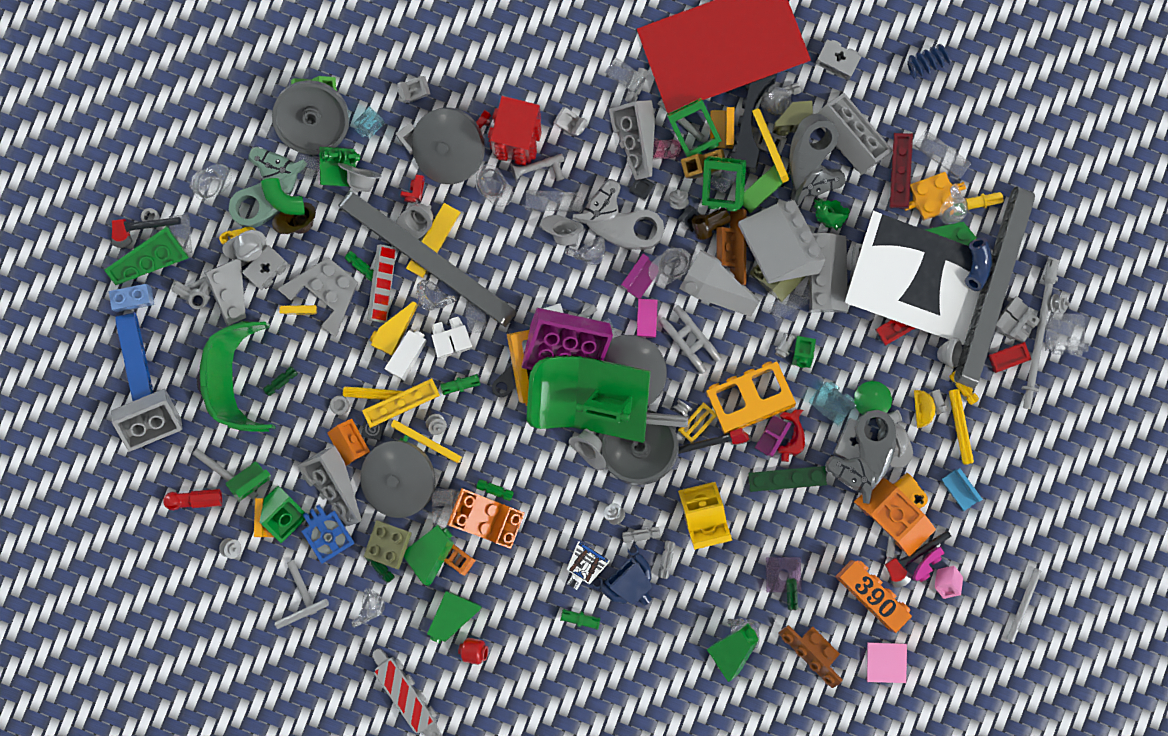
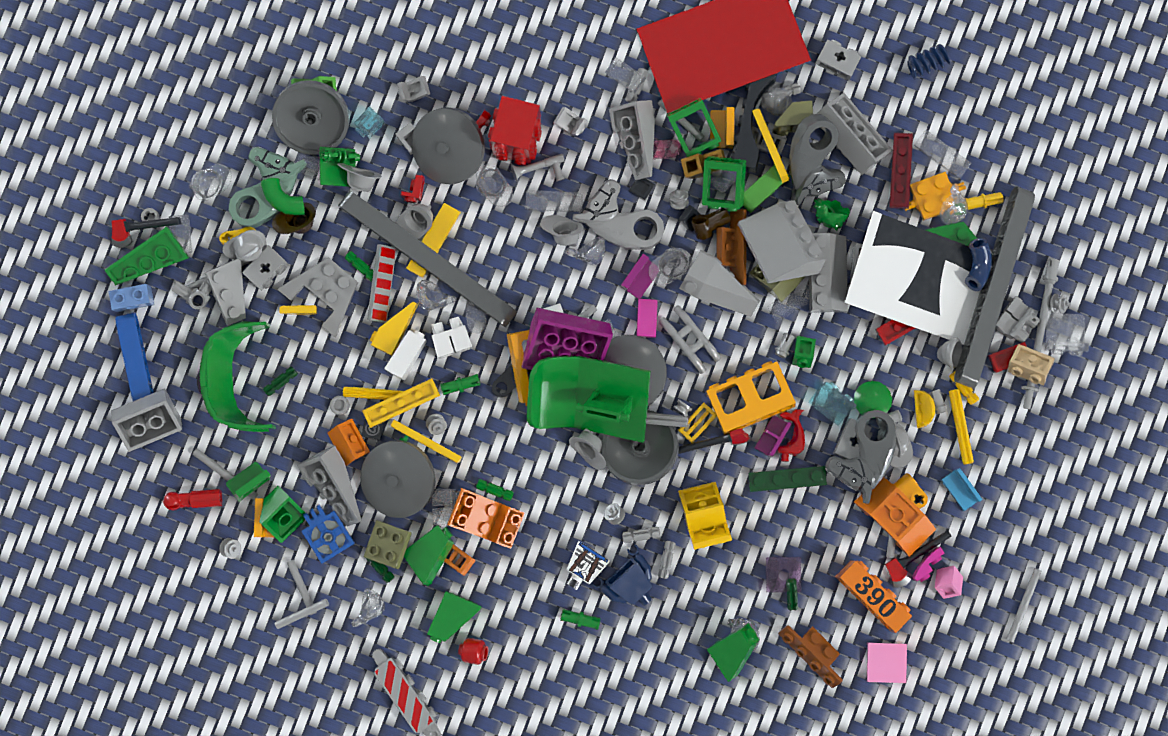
none -> tan bracket [1008,344,1055,386]

